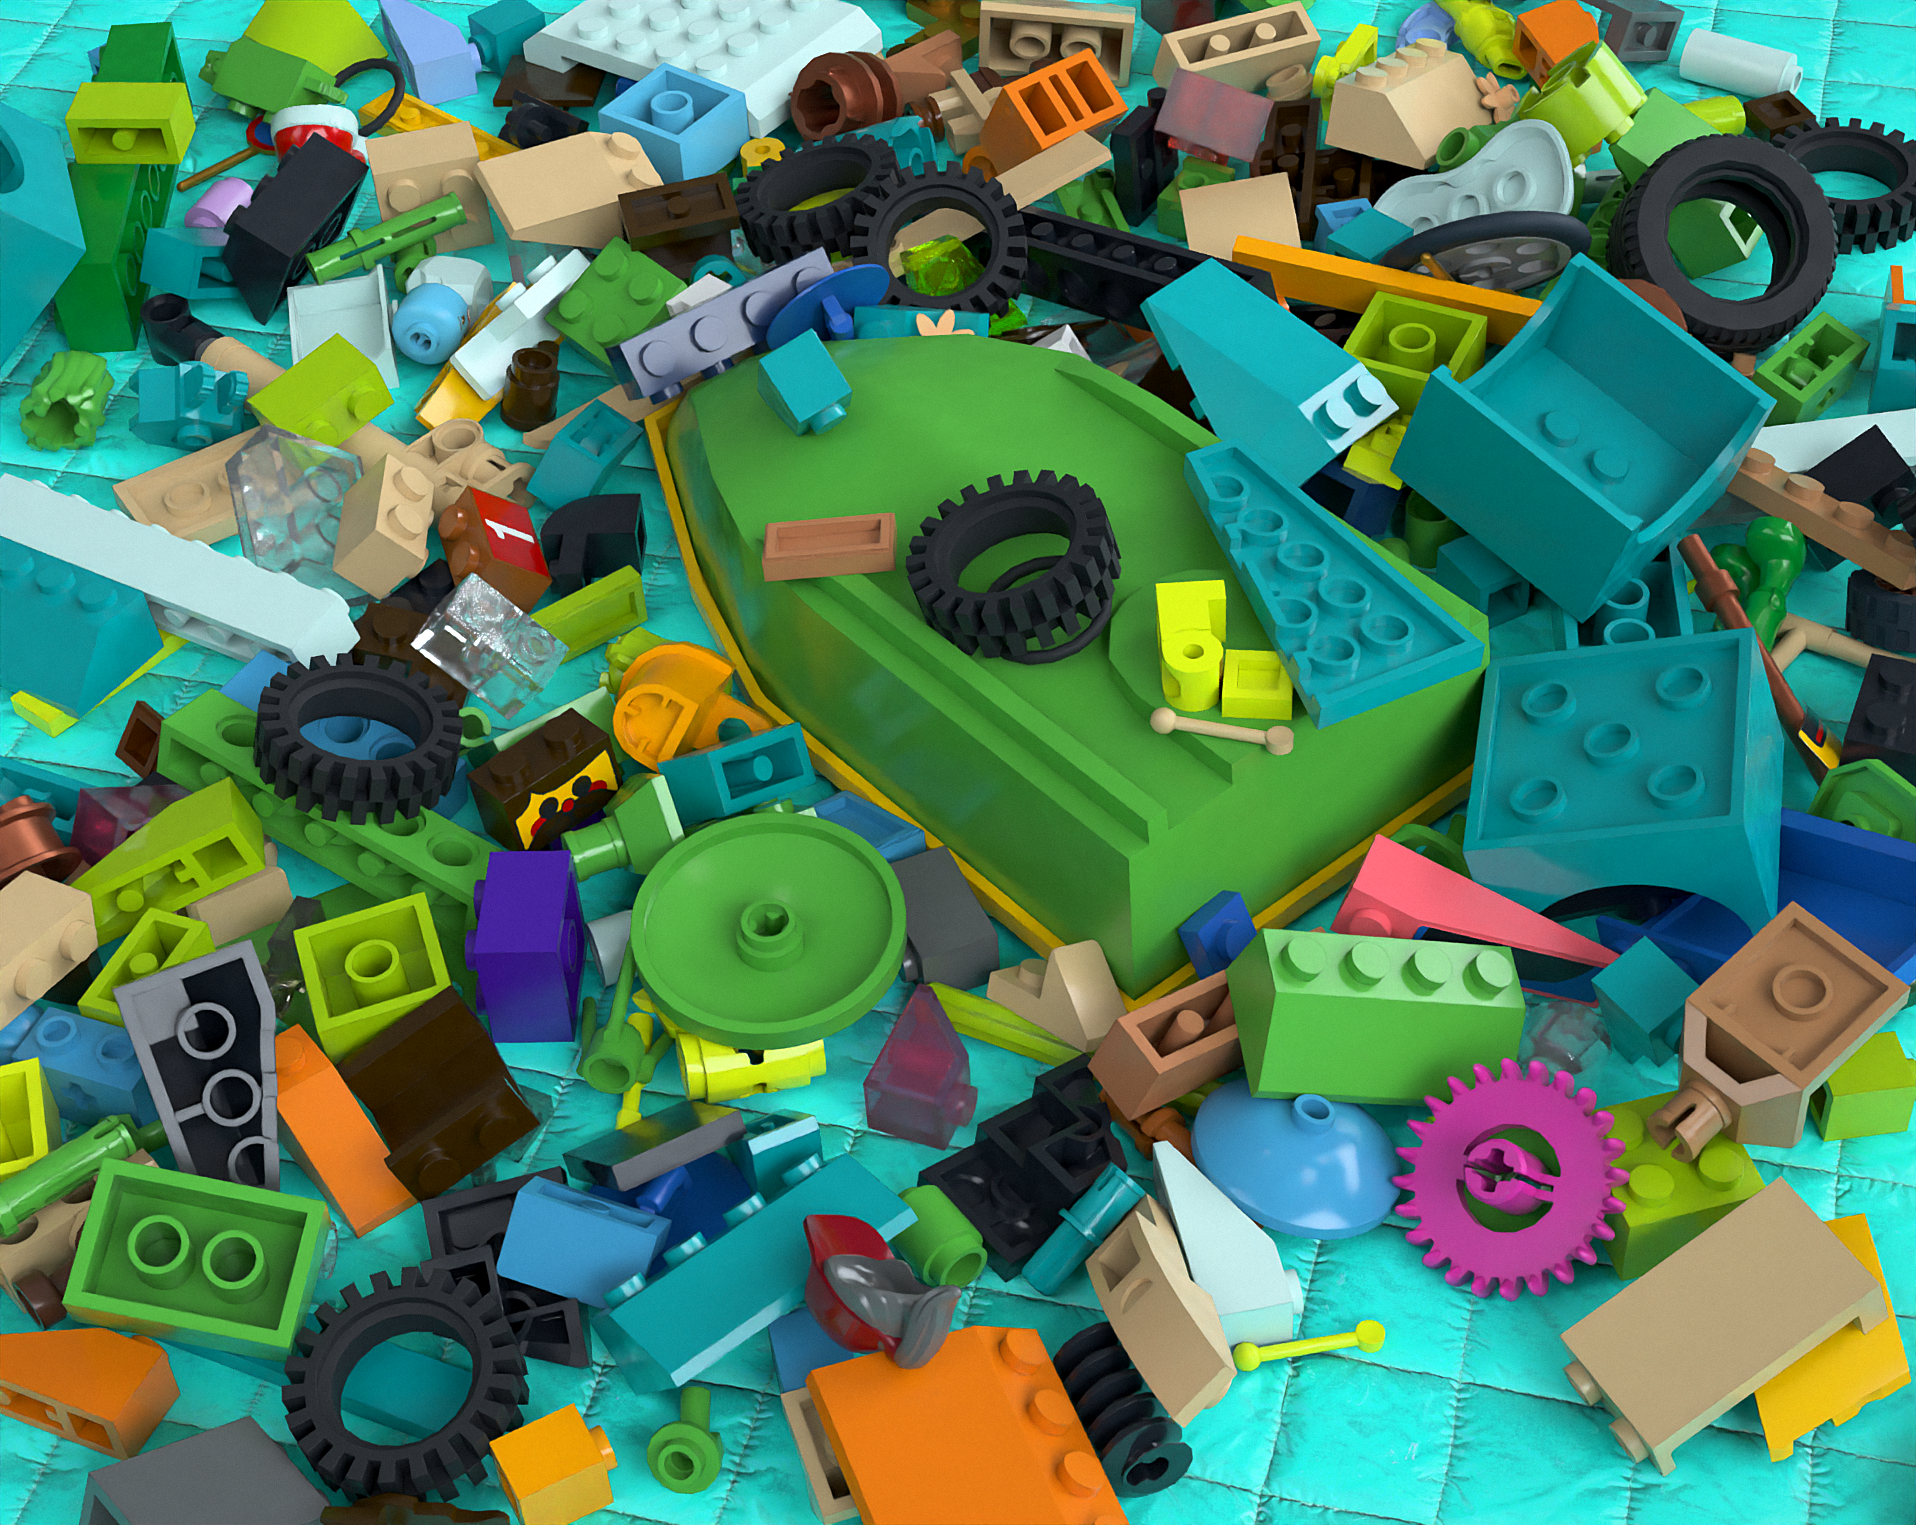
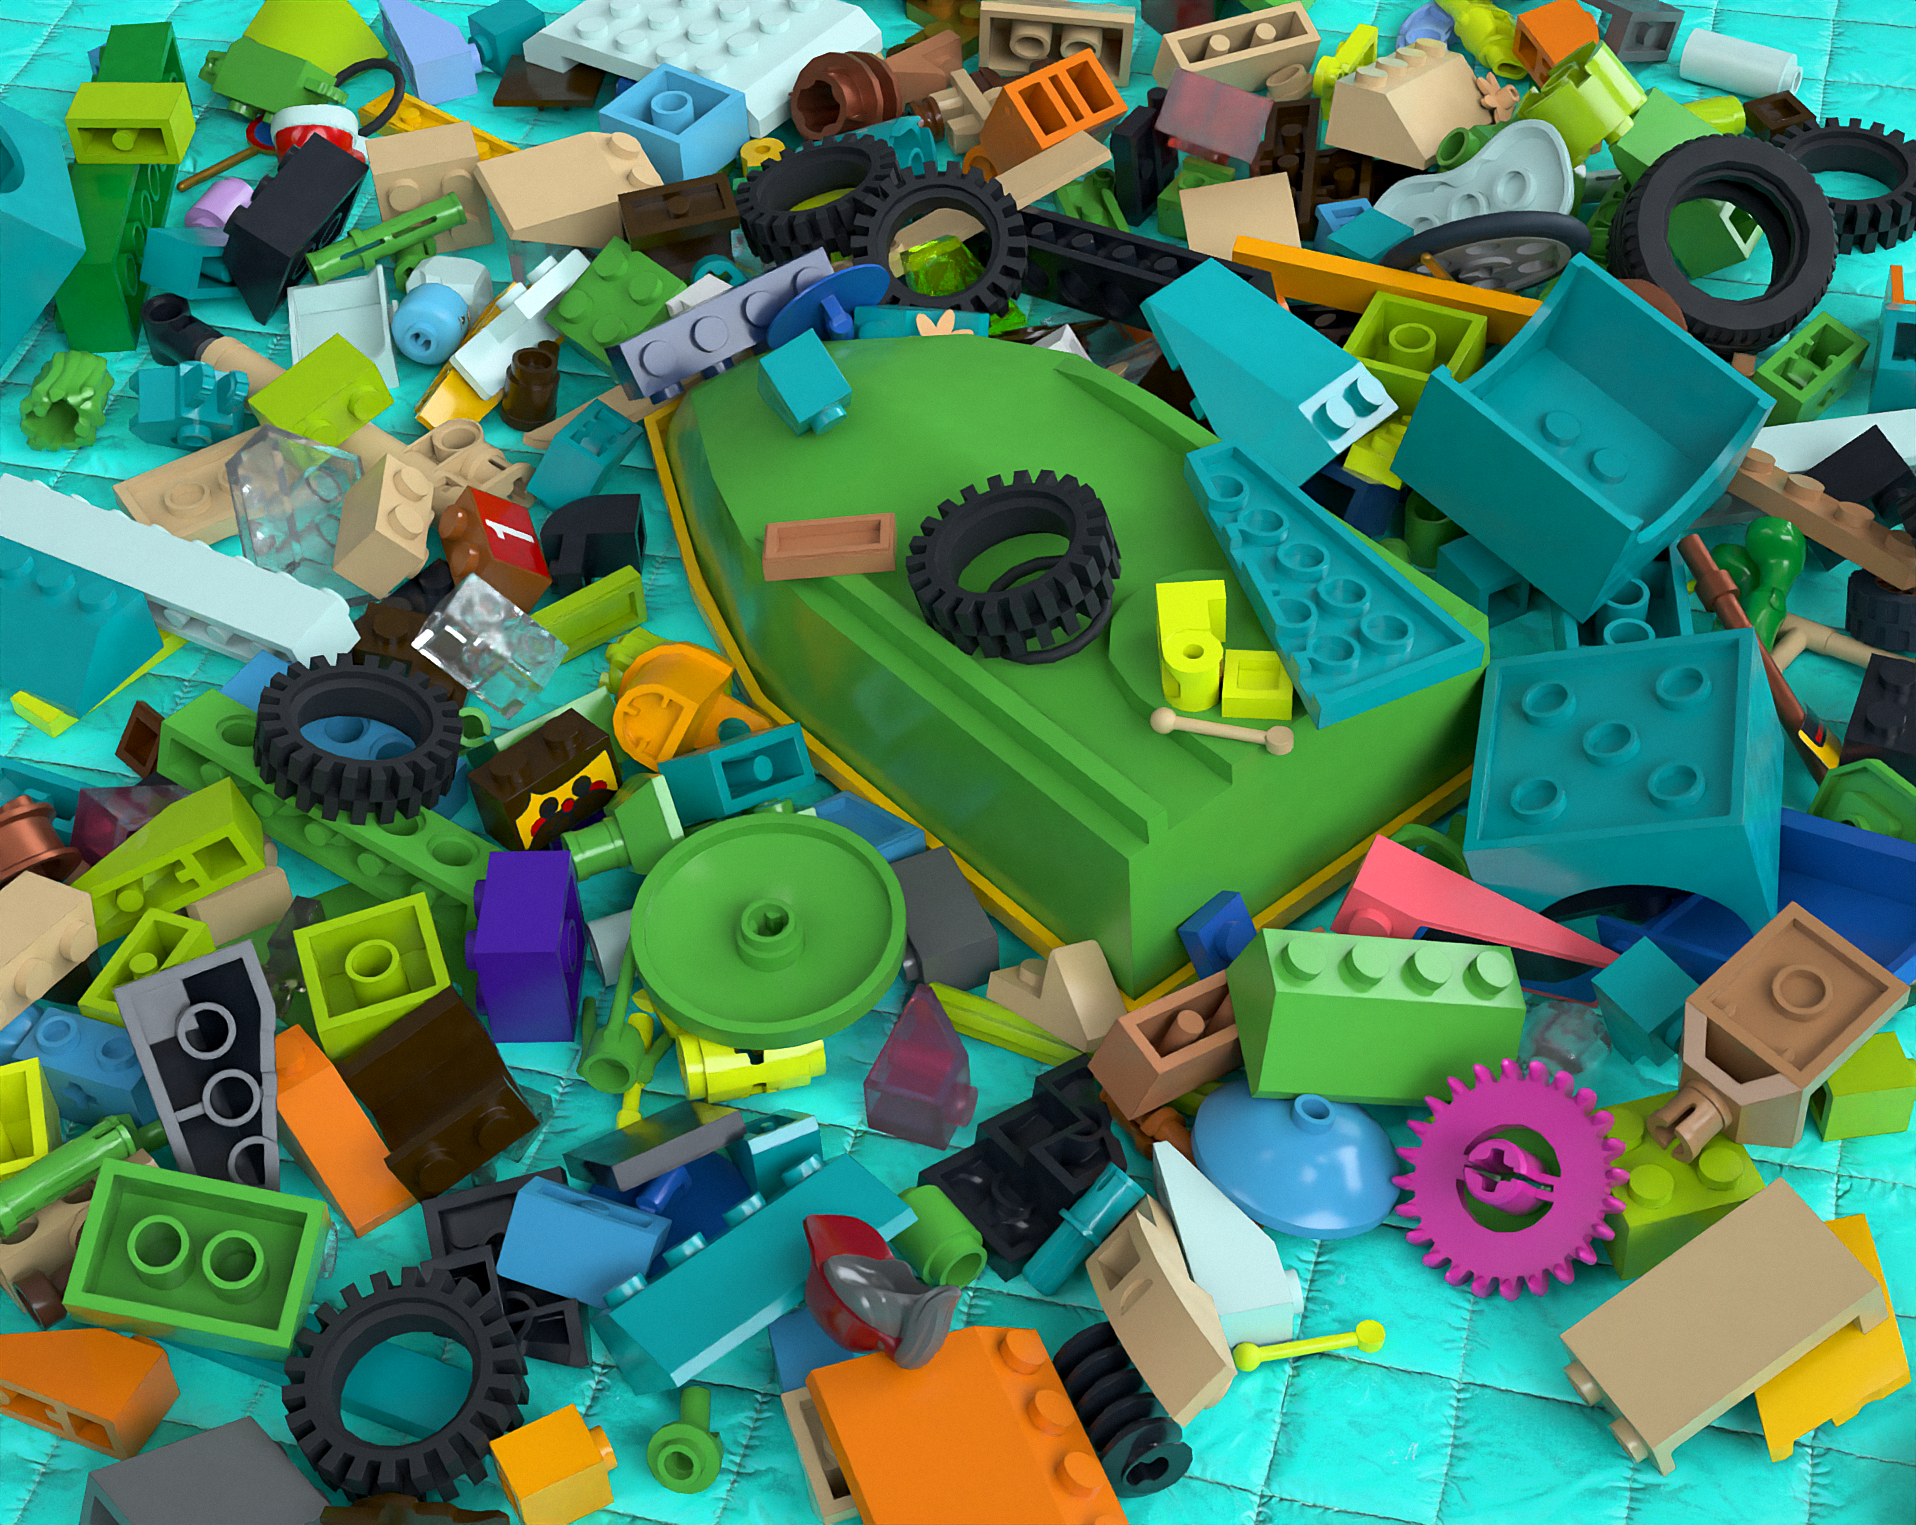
black hips [498,89,590,150] -> none

